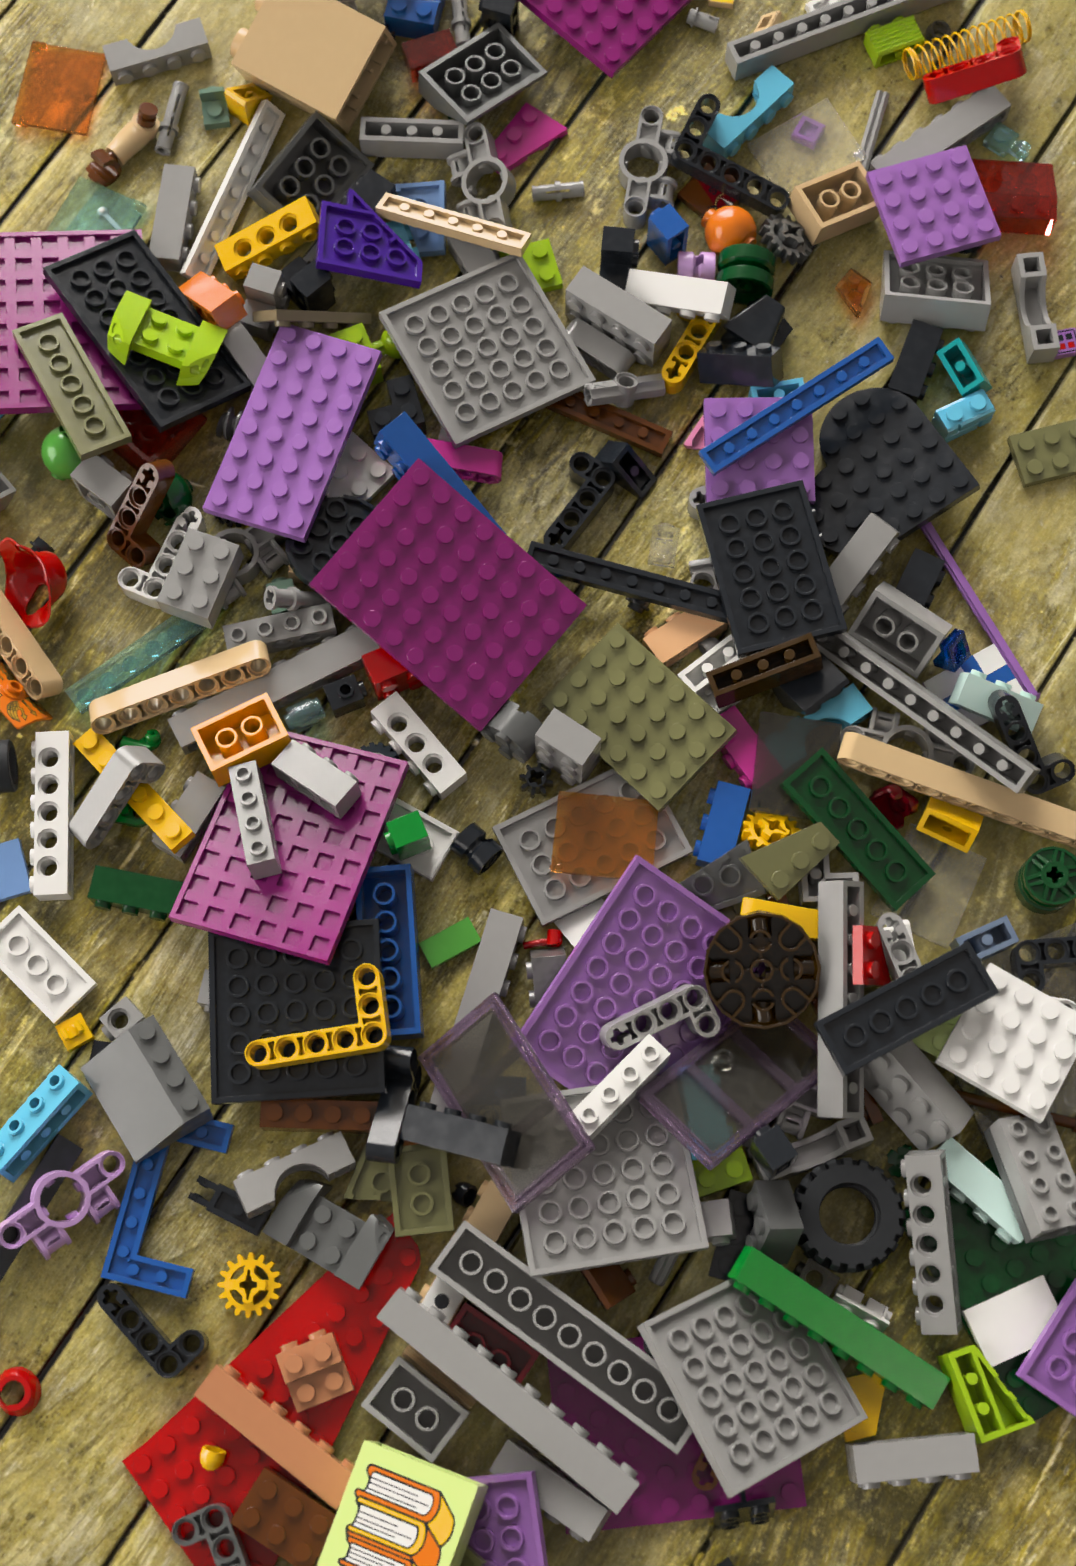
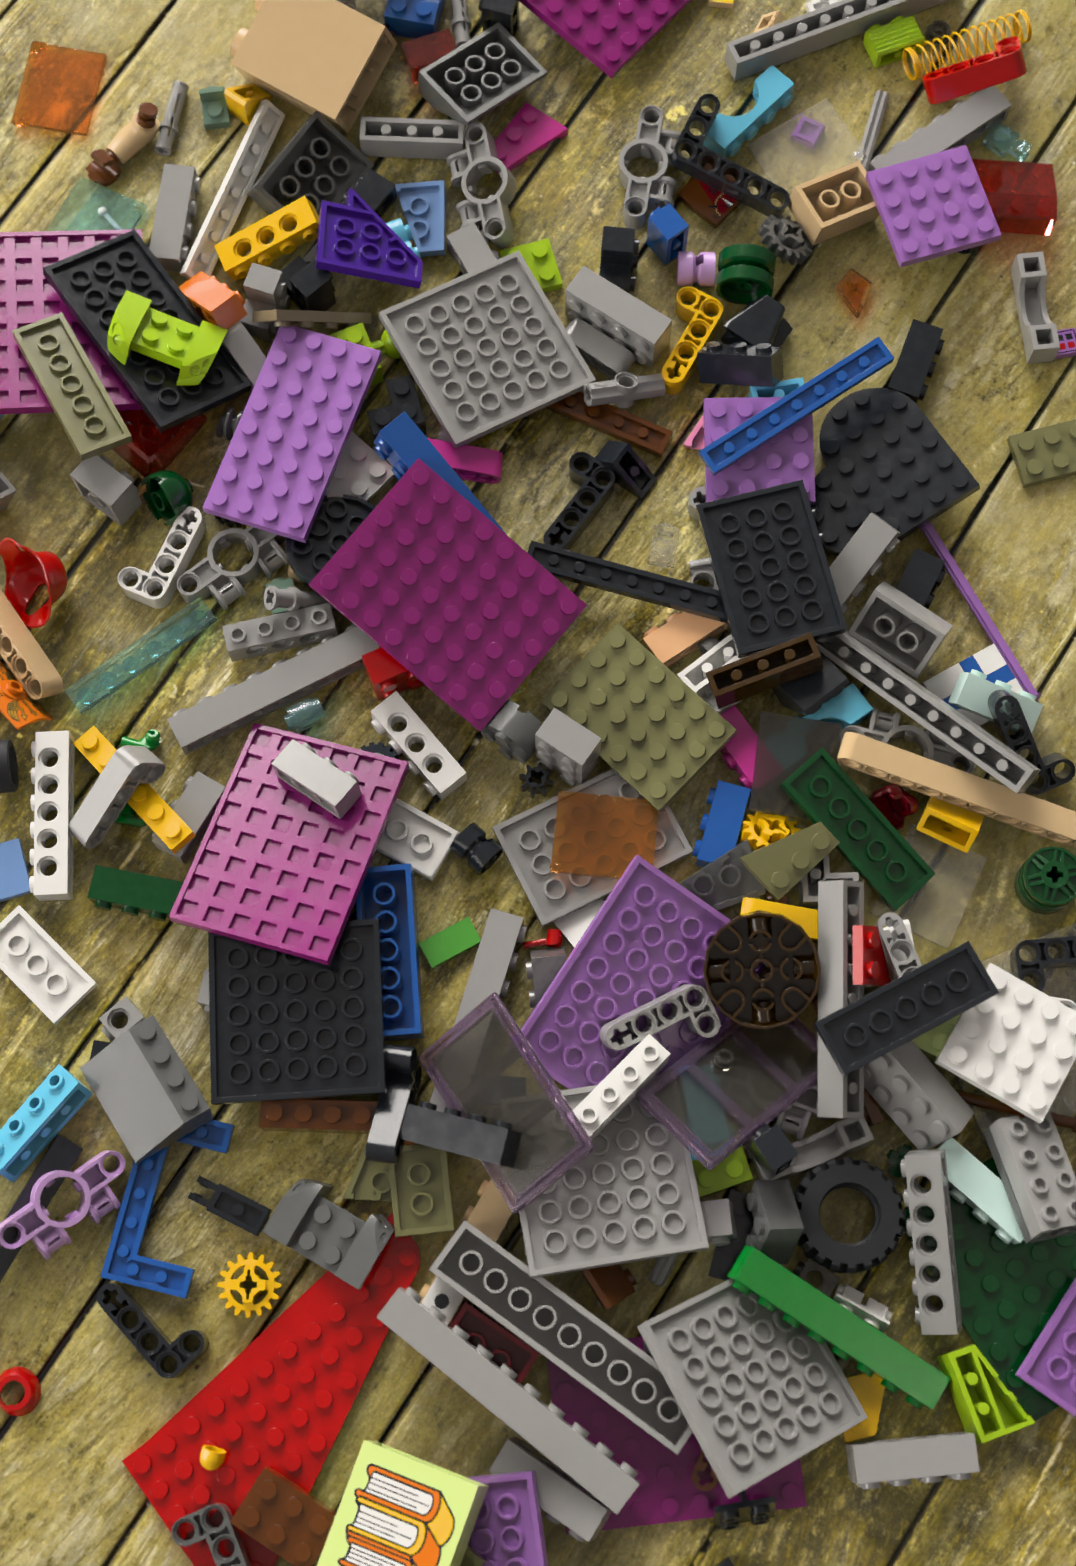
black plate [30,536,55,553] -> none
bright green brick [41,426,82,481] -> none
yellow tile [55,1012,95,1052] -> none
tan beam [89,640,271,735] -> none
light grey arch [102,17,212,86] -> none
reddish brown beam [107,459,175,568] -> none
light grey brick [156,527,244,630] -> none
light orange brick [190,692,291,787] -> none
nougat brick [193,1364,355,1510] -> none
light grey brick [228,760,282,880] -> none
light grey arch [233,1131,356,1219] -> none
yellow beam [244,963,391,1070] -> none
nougat plate [275,1329,355,1413] -> none
black brick [323,674,368,718] -> none
light grey brick [361,1356,471,1463] -> none
tan plate [375,192,531,257] -> none
green brick [384,810,431,861] -> none
tan axle [402,1345,477,1410] -> none
black hinge [451,1182,477,1208] -> none
light grey pin [531,180,585,202] -> none
white brick [625,269,736,323] -> none
black plate [625,597,650,614] -> none
light grey pin [686,7,720,34] -> none
orange brick [701,205,757,256] -> none
light grey slope [879,250,991,332] -> none
medium azure brick [931,389,995,442] -> none
clear blue bracket [933,628,971,673] -> none
teal brick [936,337,993,397] -> none
sand blue brick [949,915,1019,961] -> none
white tile [962,1275,1058,1367] -> none

